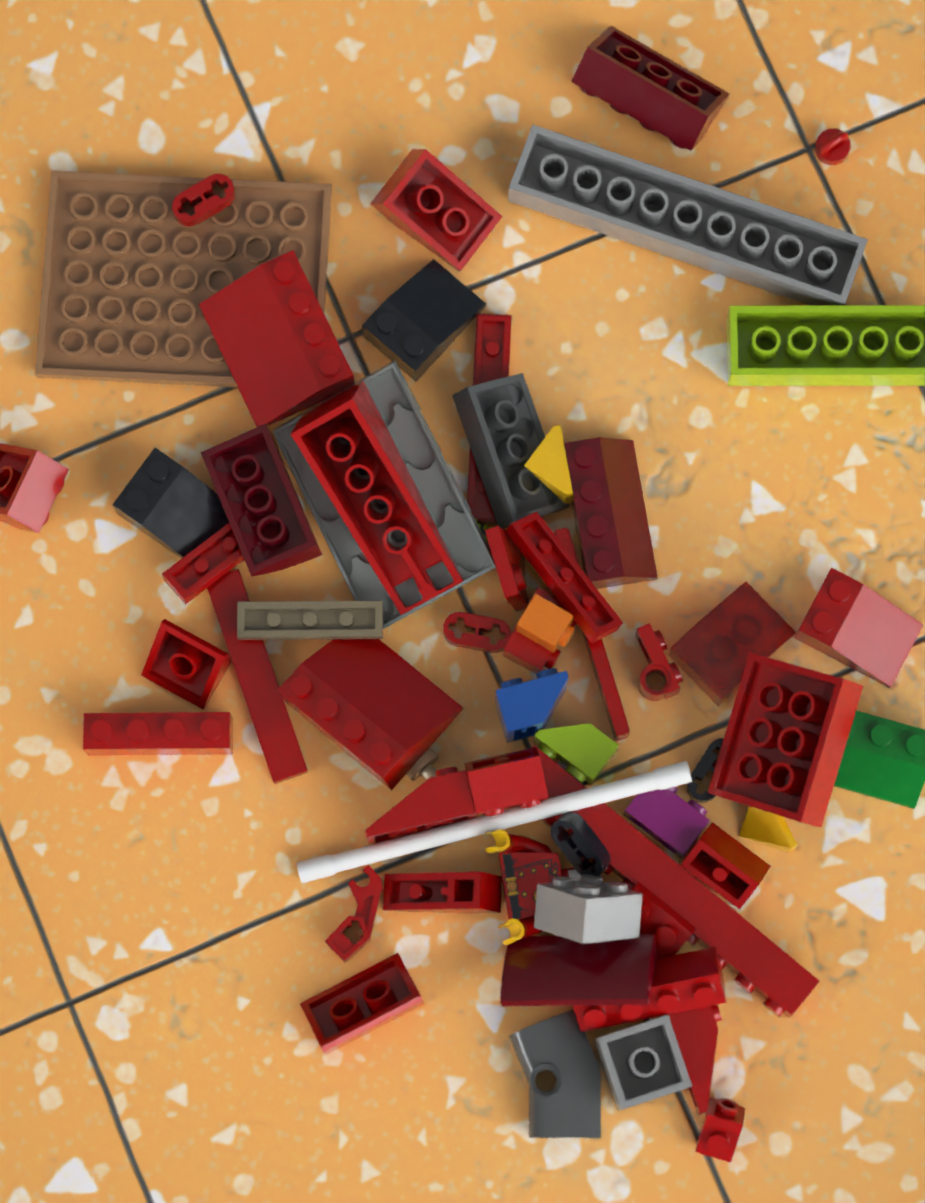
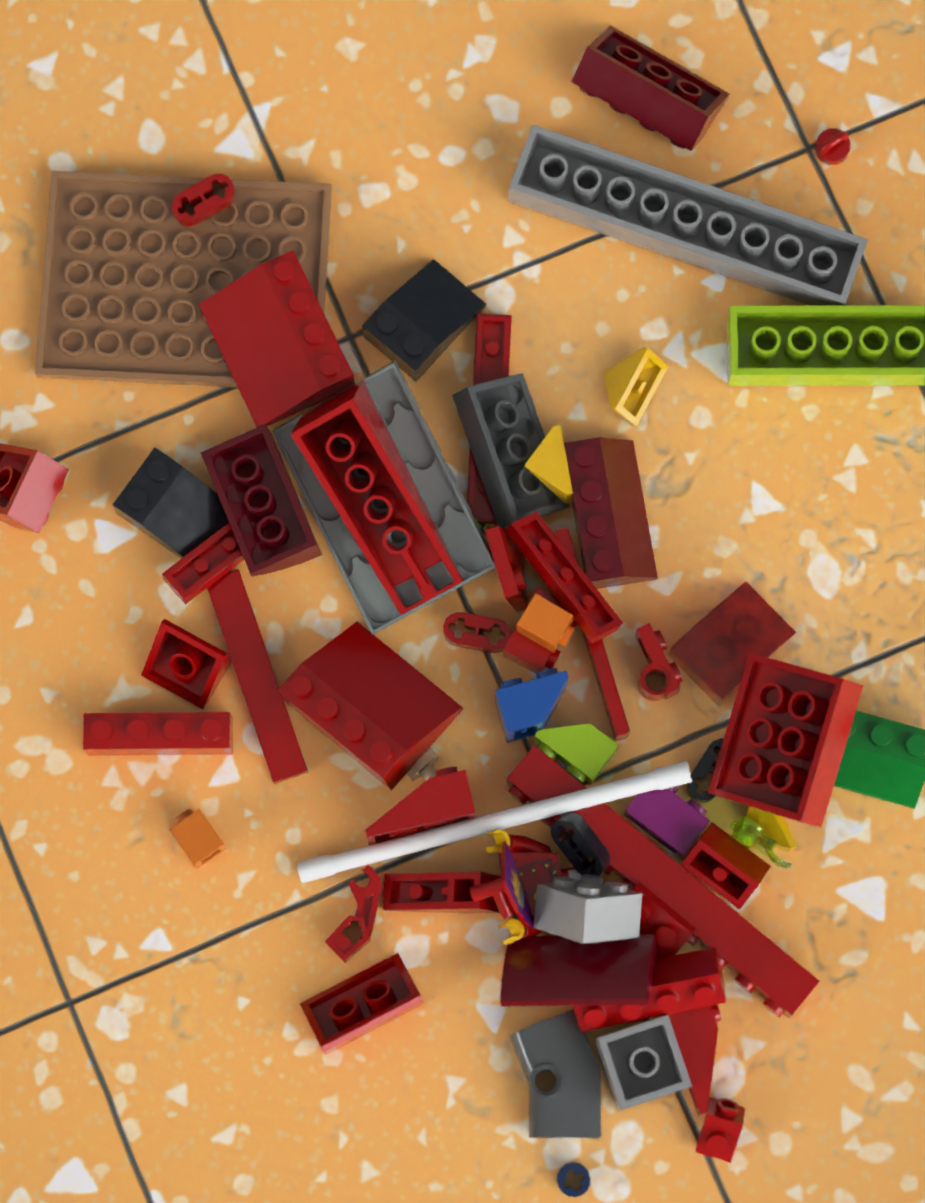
dark tan plate [237,601,383,640] -> none
red slope [370,149,503,271] -> none
red brick [464,747,549,816] -> none
slope [794,567,923,688] -> none
none -> orange brick [169,809,227,869]
none -> shield [470,841,535,930]
none -> dark blue bush [557,1162,590,1197]
none -> yellow slope [604,347,668,427]
none -> clear neon green plate [729,815,792,868]

